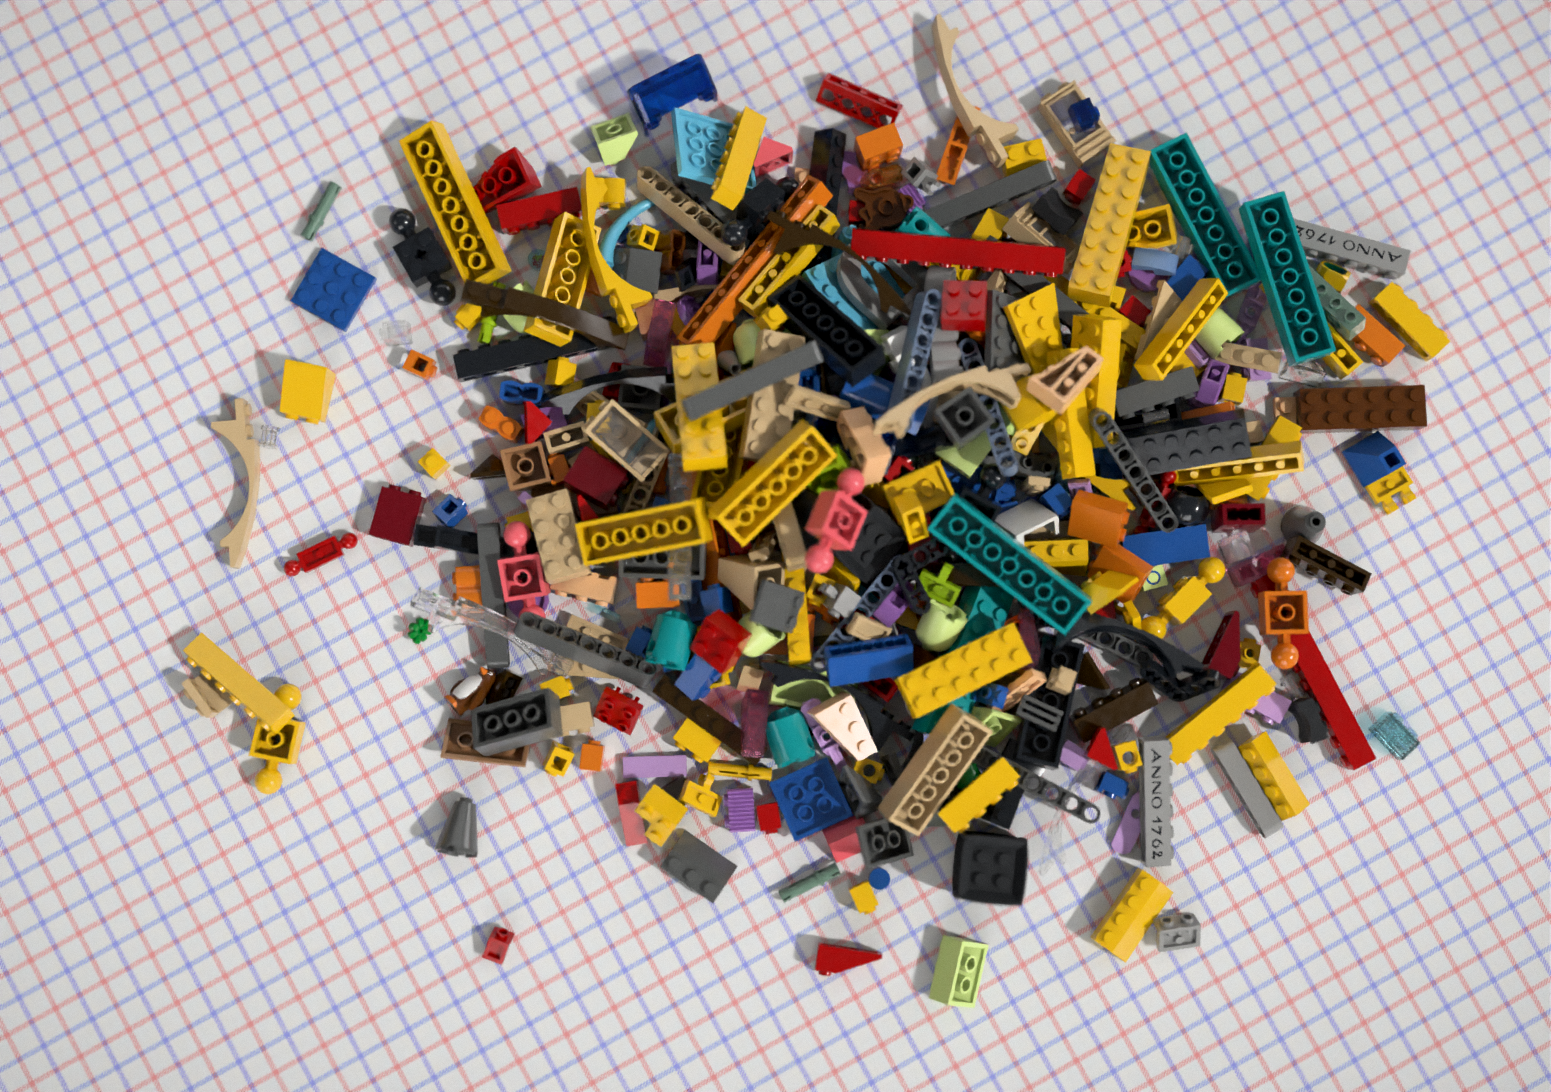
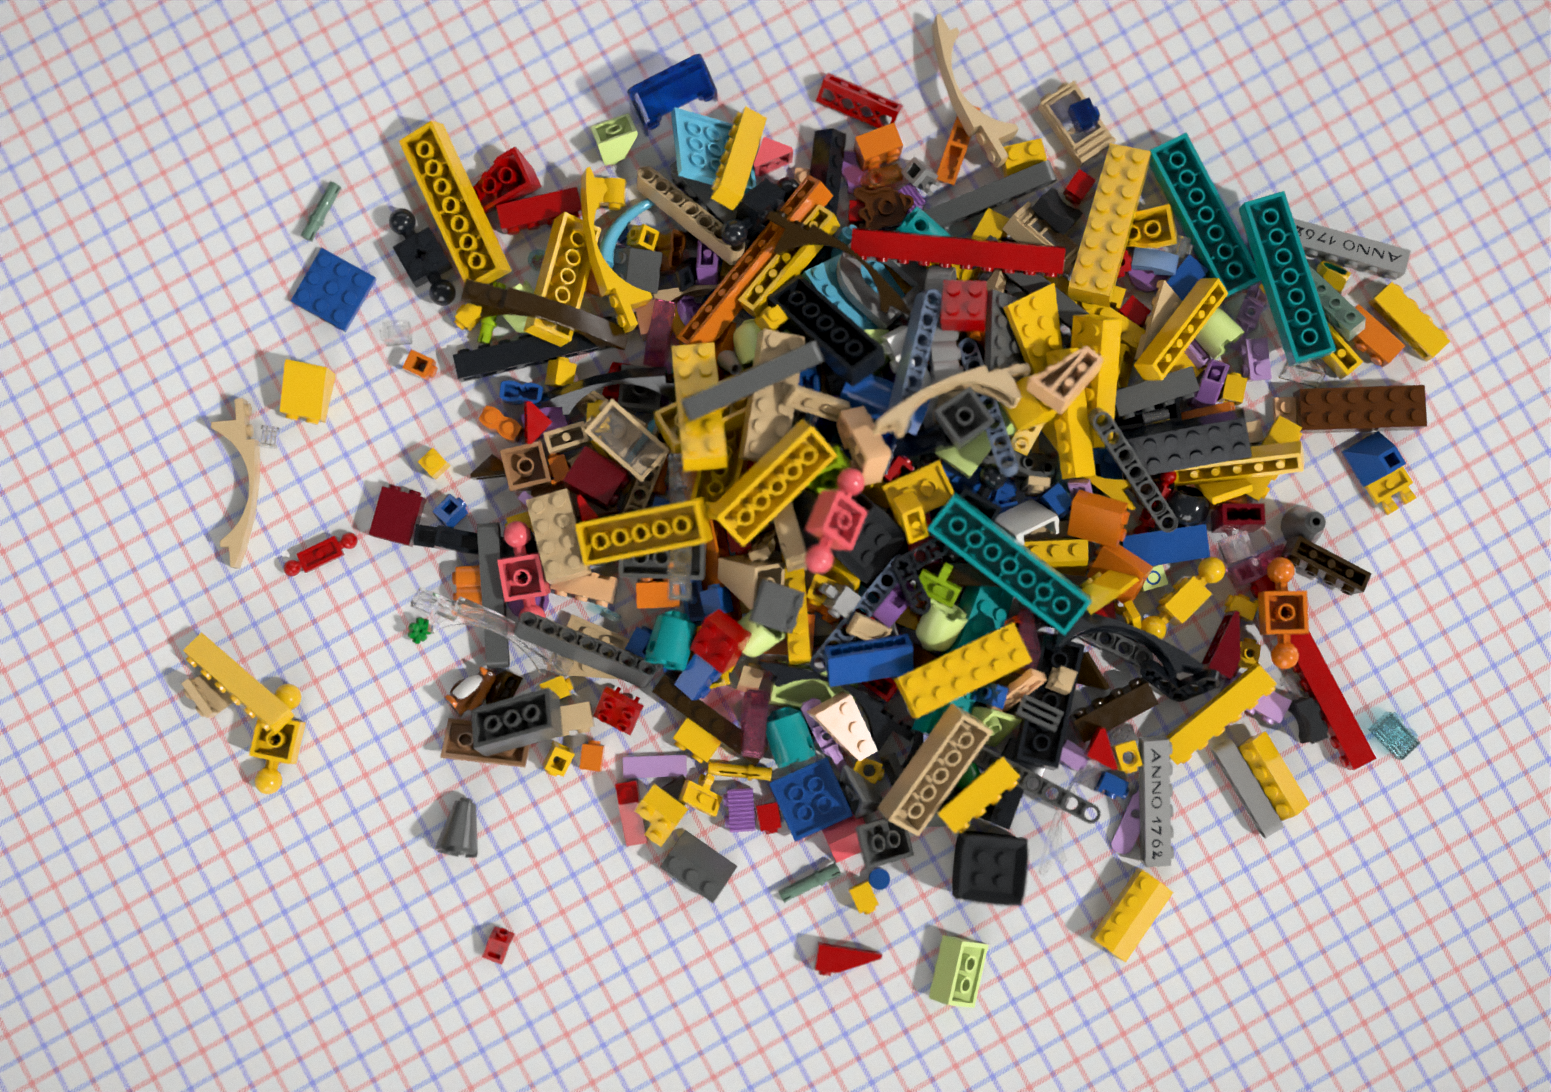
light grey bracket [1153,913,1201,952] -> none
tan plate [1215,342,1282,374] -> none
none -> yellow brick [1224,594,1258,622]

